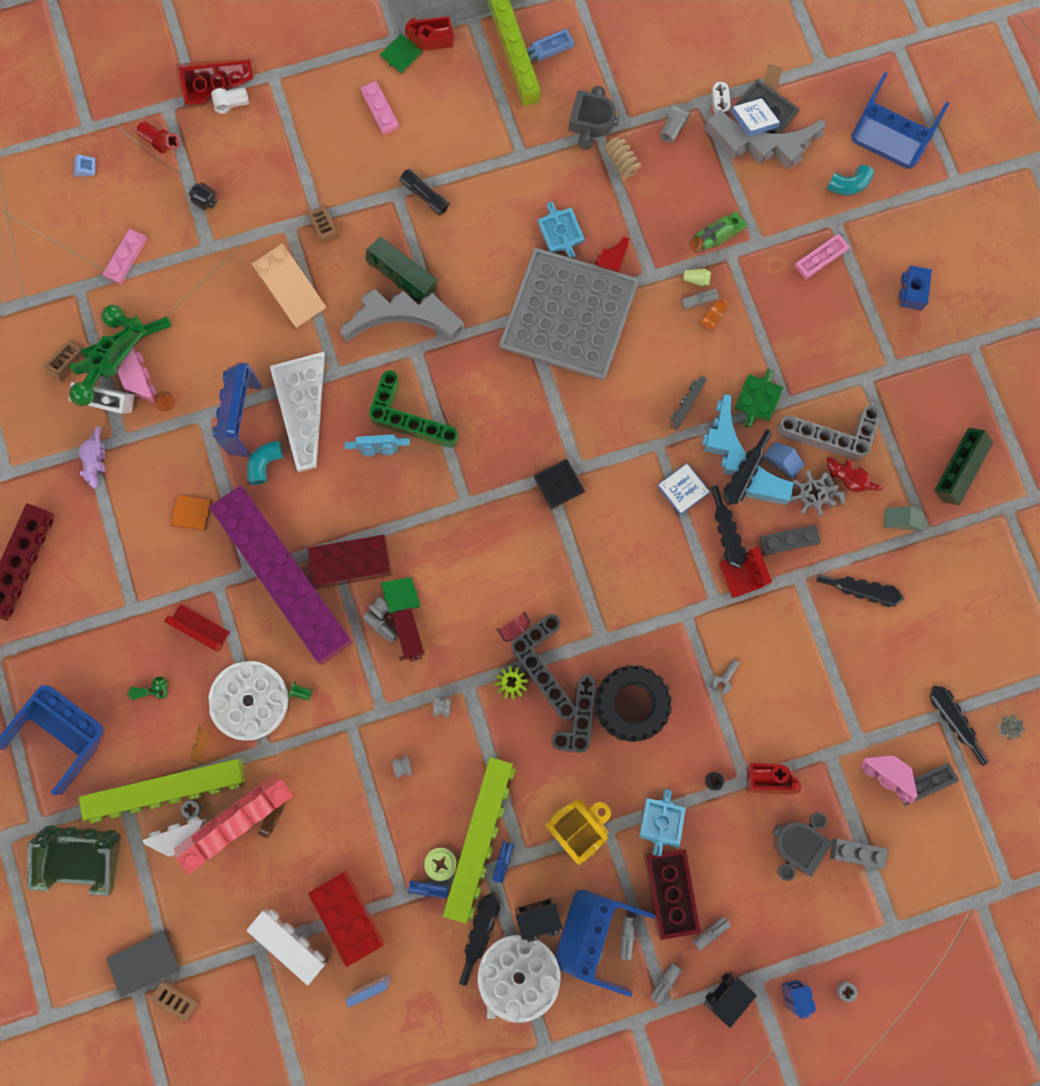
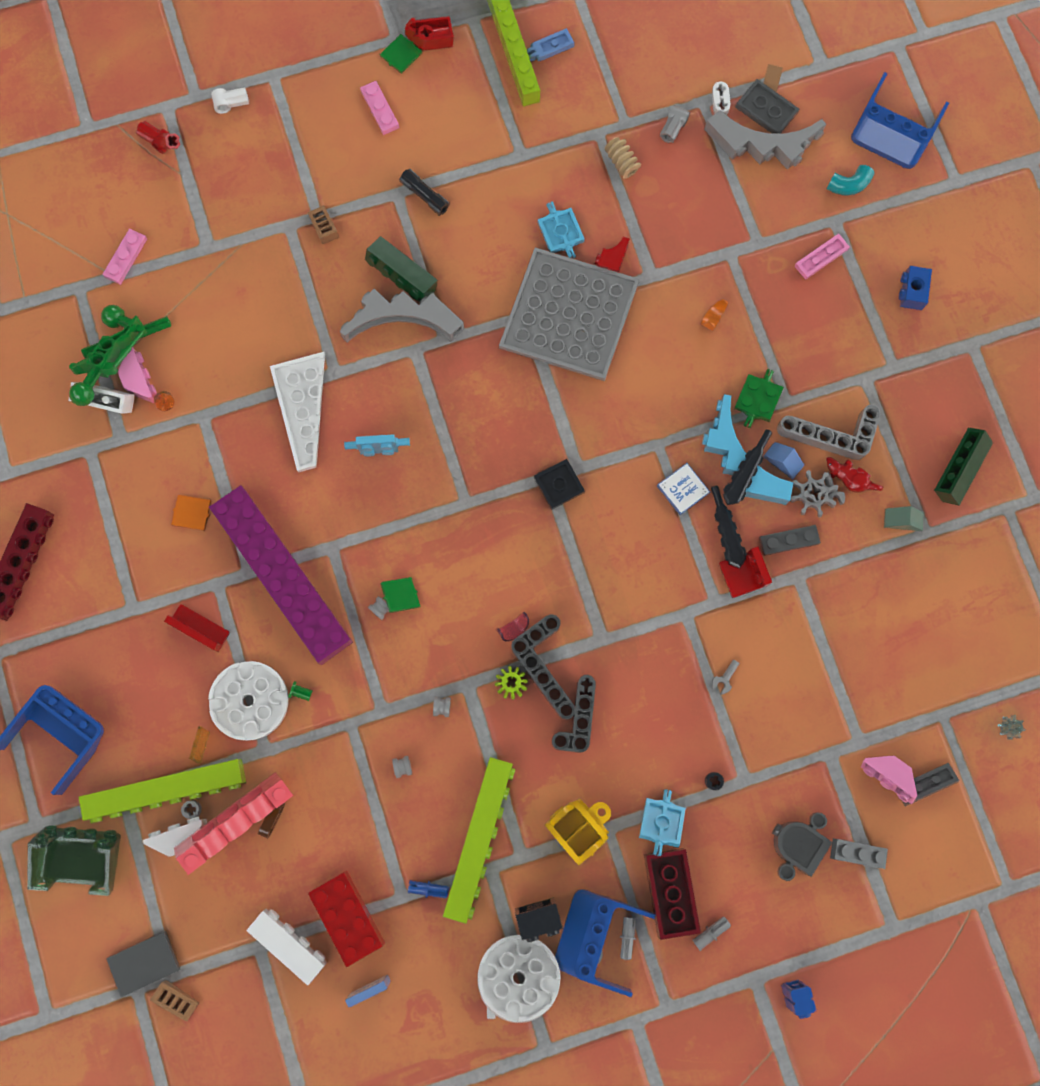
medium nougat slope [43,340,82,382] -> none
light blue slope [73,154,95,177] -> none
lavender animal [79,426,105,489] -> none
green piece [127,676,168,701] -> none
red wedge [176,59,253,105] -> none
black head [189,182,218,210] -> none
blue windscreen [213,363,262,457] -> none
teal cylinder [247,440,283,485] -> none
light nougat slope [252,244,327,329] -> none
dark red brick [307,534,392,589] -> none
light grey axle [362,610,398,643] -> none
green beam [369,370,459,448] -> none
dark red brick [387,608,425,662] -> none
yellowish green gear [424,848,457,881] -> none
black sword [459,892,501,986] -> none
blue axle [492,841,515,883] -> none
dark grey piece [569,86,619,150] -> none
black tyre [595,665,672,742] -> none
light grey axle [650,963,682,1004] -> none
dark grey plate [670,376,707,431] -> none
light grey axle [681,289,719,310] -> none
yellowish green cone [683,268,711,287] -> none
bright green plate [689,211,747,253] -> none
black container [704,971,757,1028] -> none
tile [730,98,780,136] -> none
red piece [746,763,802,795] -> none
black sword [816,574,904,607] -> none
light grey bush [836,981,857,1002] -> none
black sword [930,686,989,766] -> none

